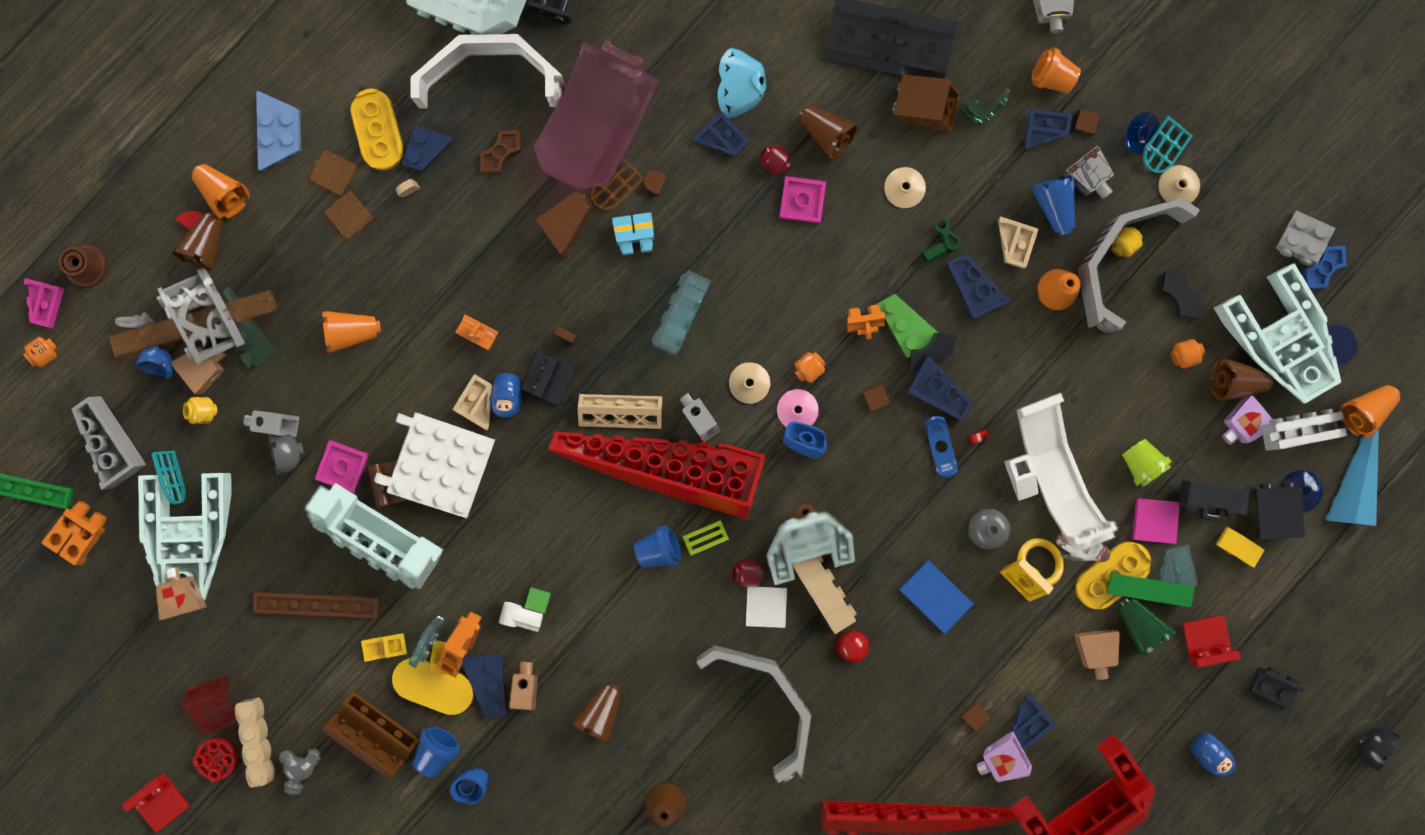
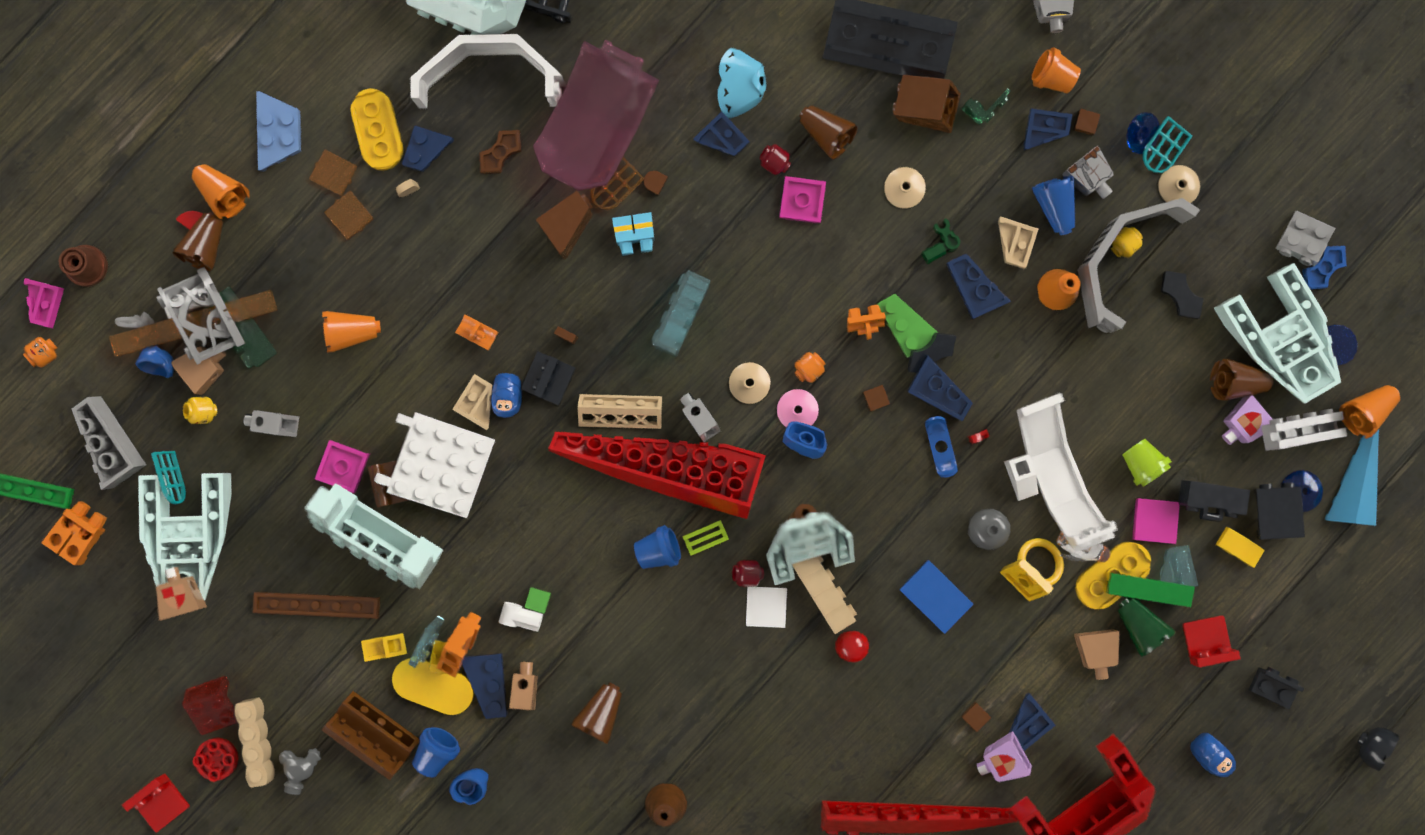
dark grey cylinder [268,434,304,475] -> none
light grey panel [696,645,811,783] -> none
orange head [1171,339,1205,369] -> none

